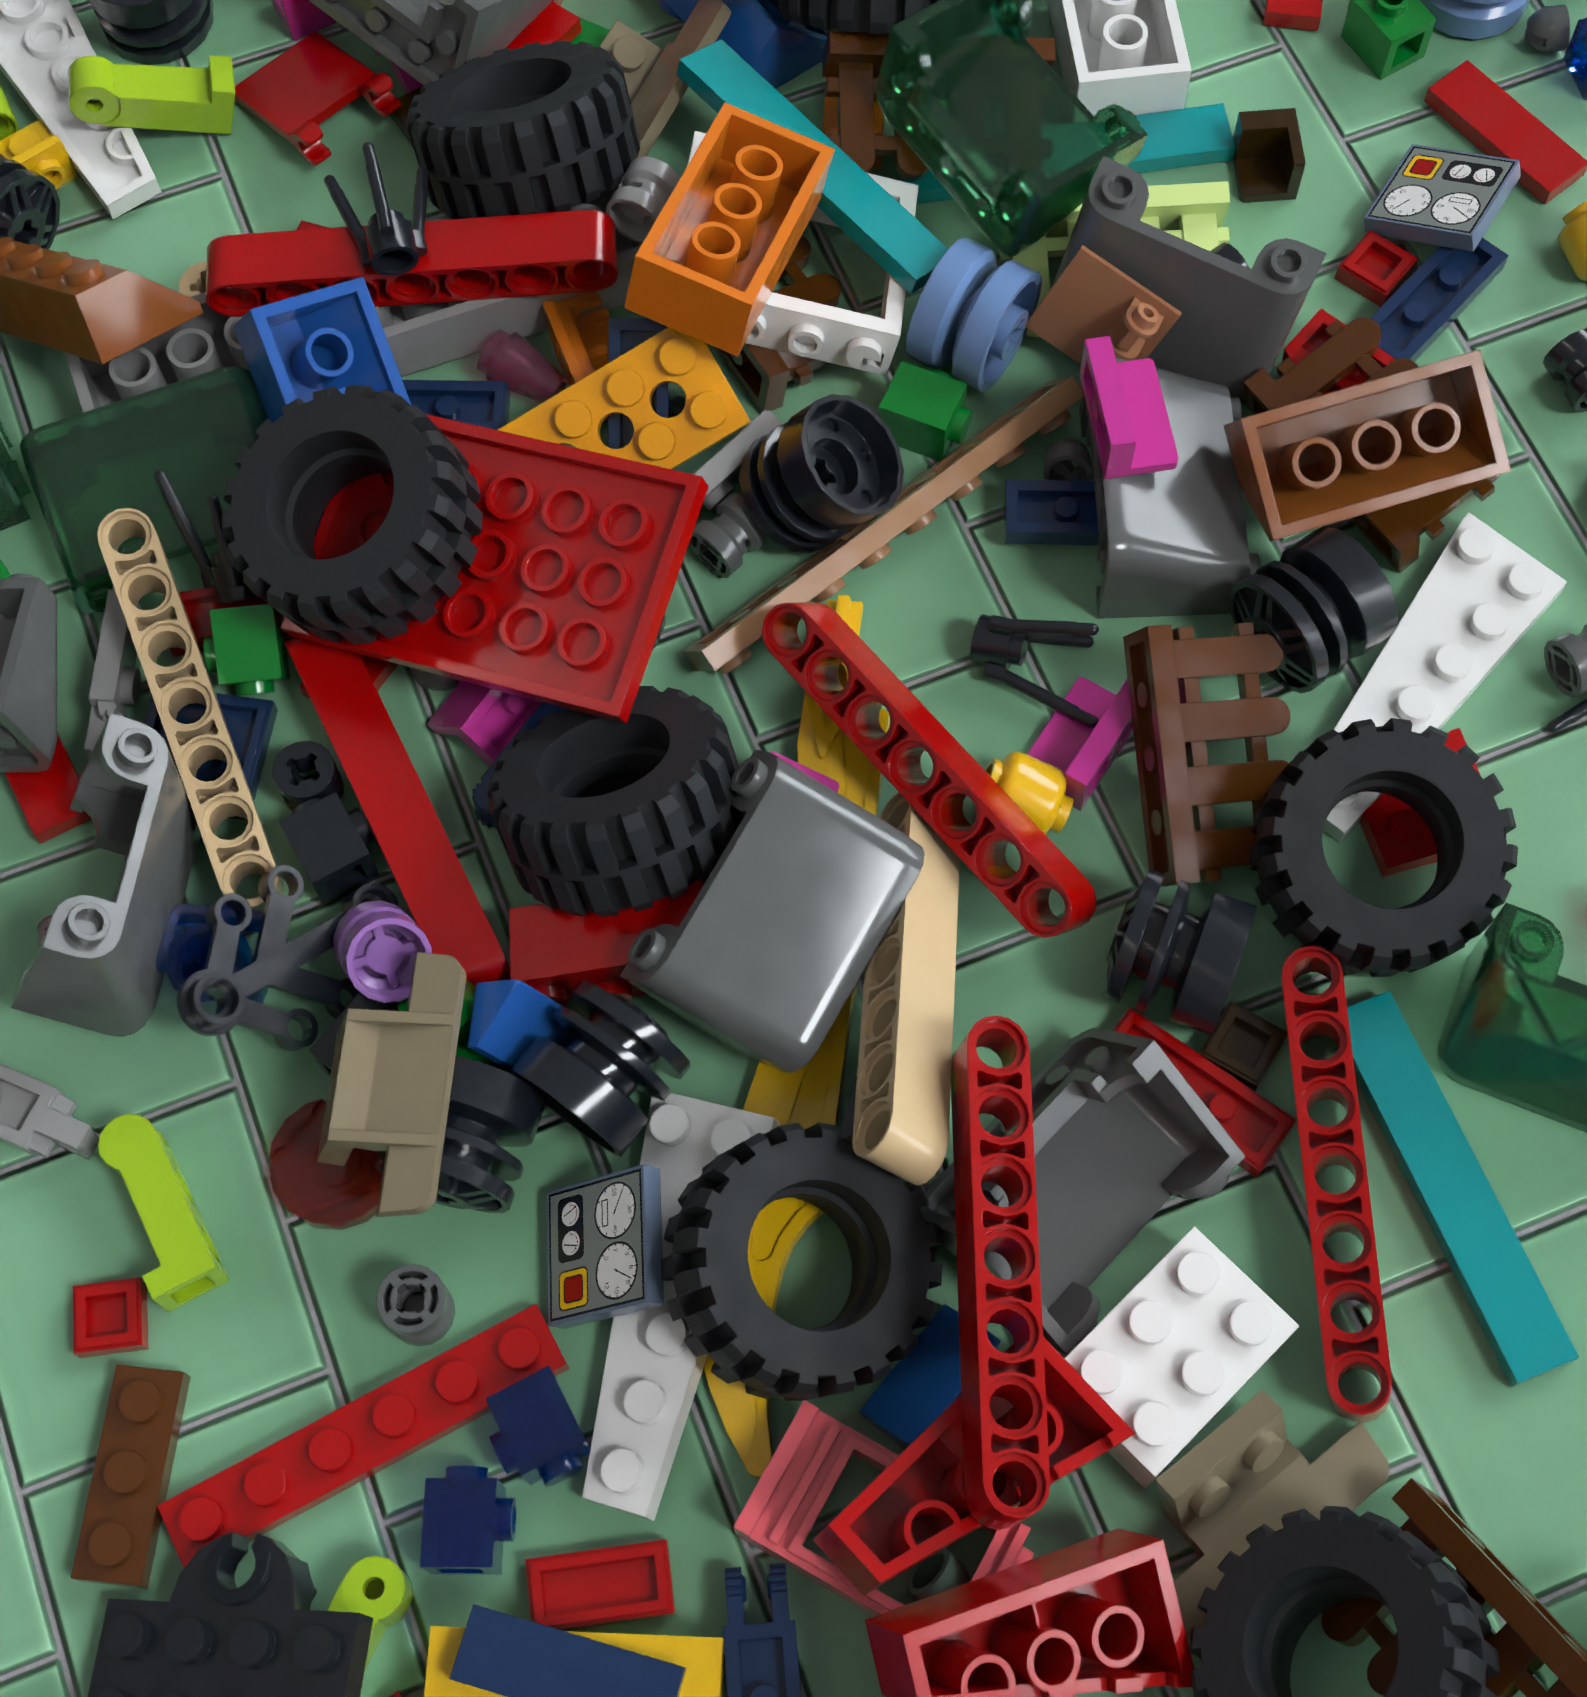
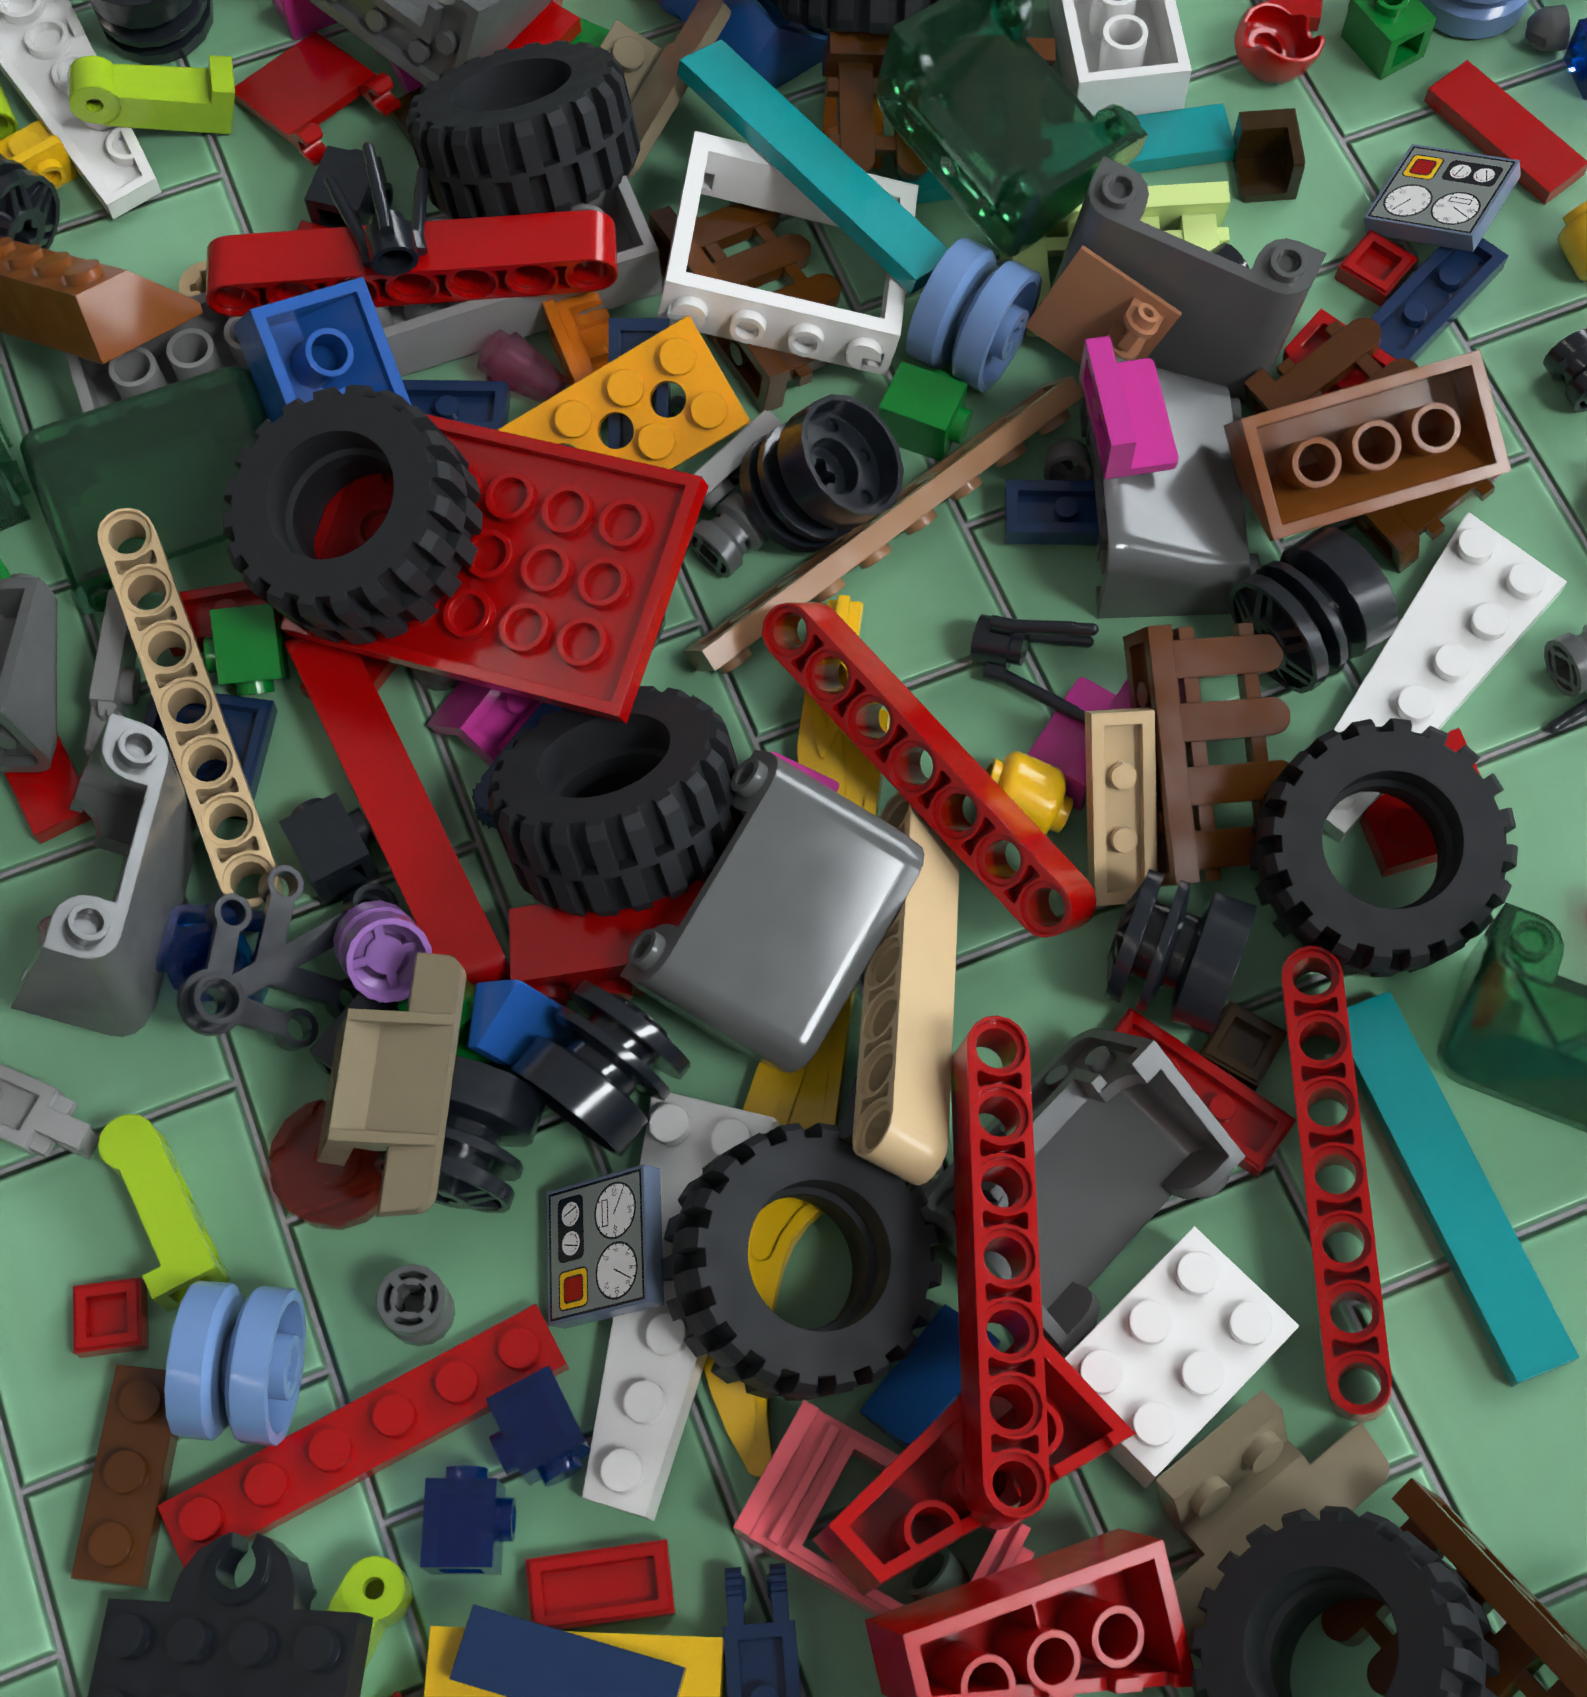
black plant [154,470,257,604] -> none
black wheel [272,741,344,811] -> none
light grey wheel [605,156,680,242] -> none
orange brick [624,102,835,357] -> none
none -> medium blue wheel [164,1280,306,1446]
none -> black brick [304,145,393,228]
none -> tan plate [1085,707,1158,906]
none -> red hair [1234,1,1325,84]

